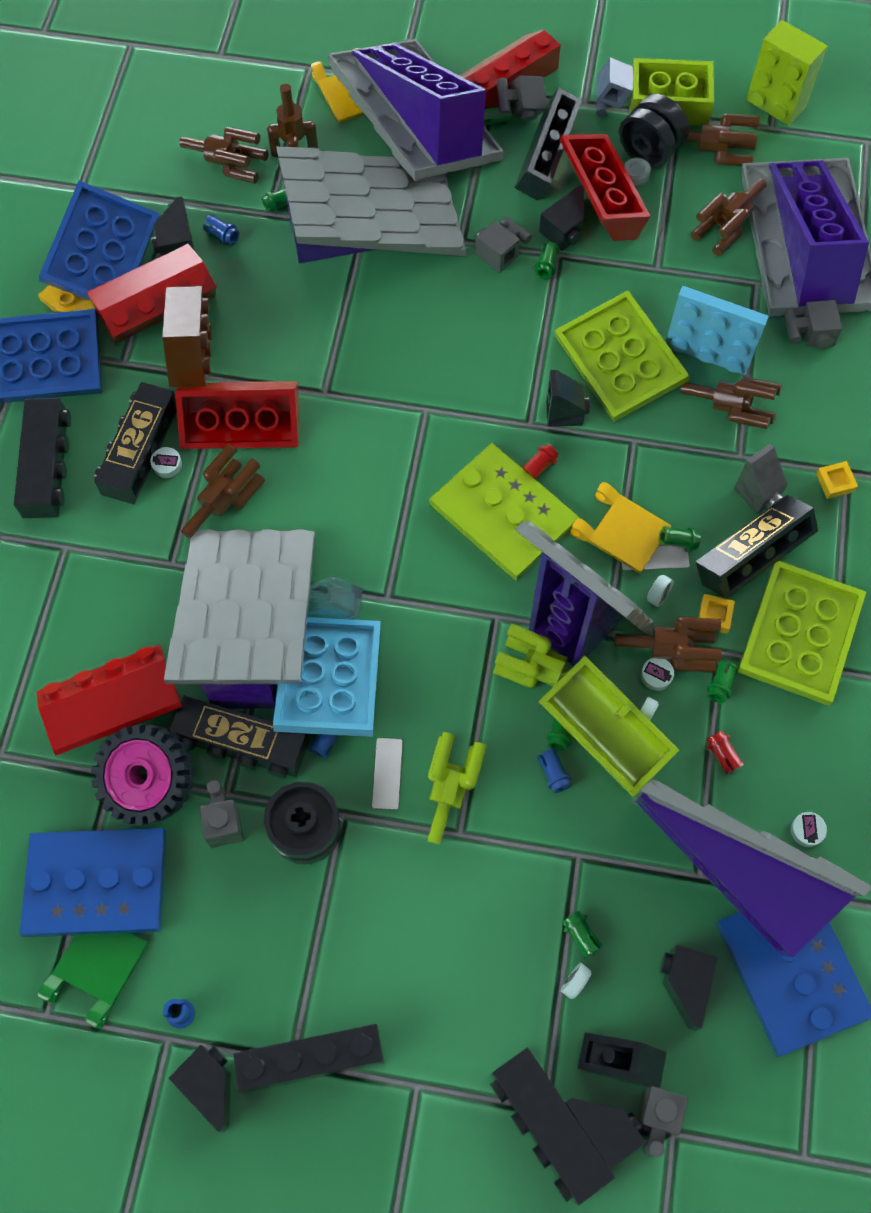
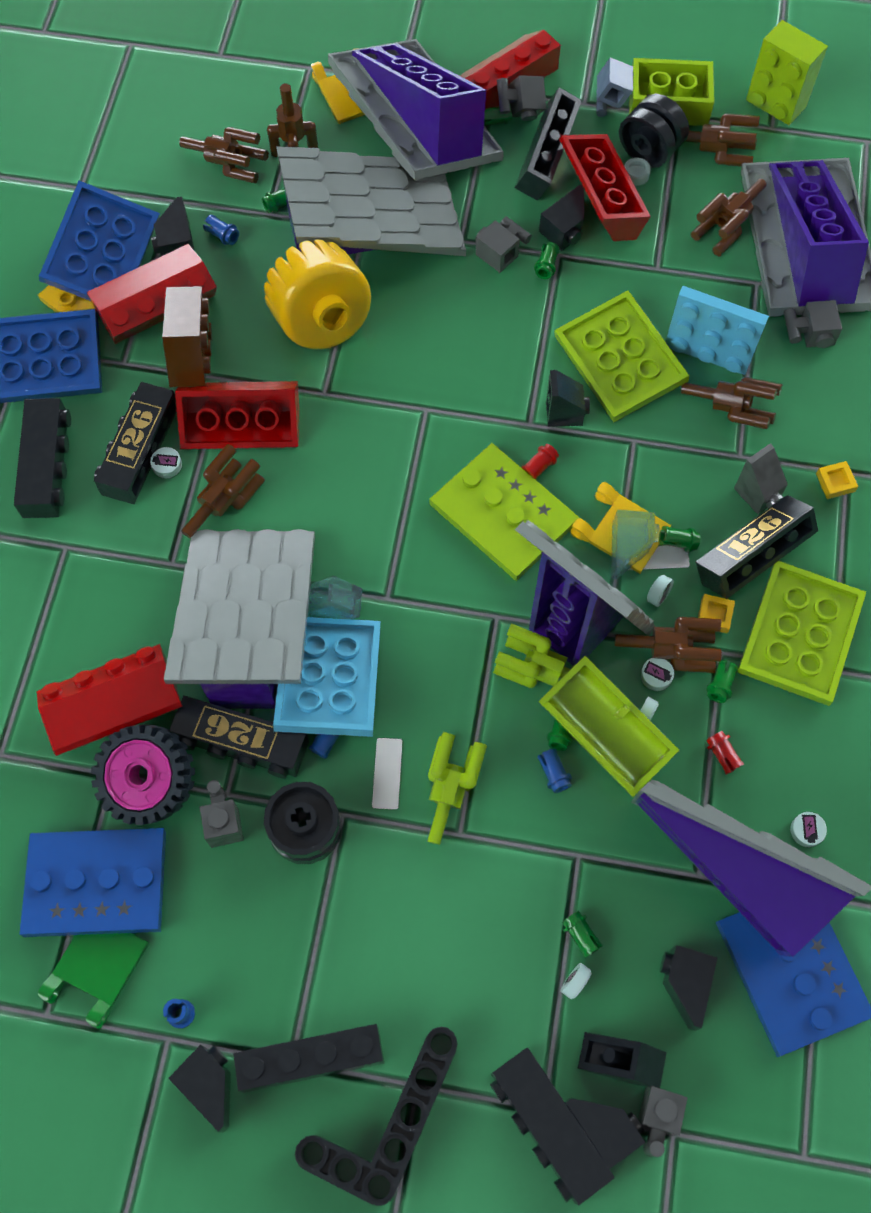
none -> yellow piece [264,239,371,349]
none -> black beam [295,1027,458,1206]
none -> clear light blue slope [611,509,660,579]

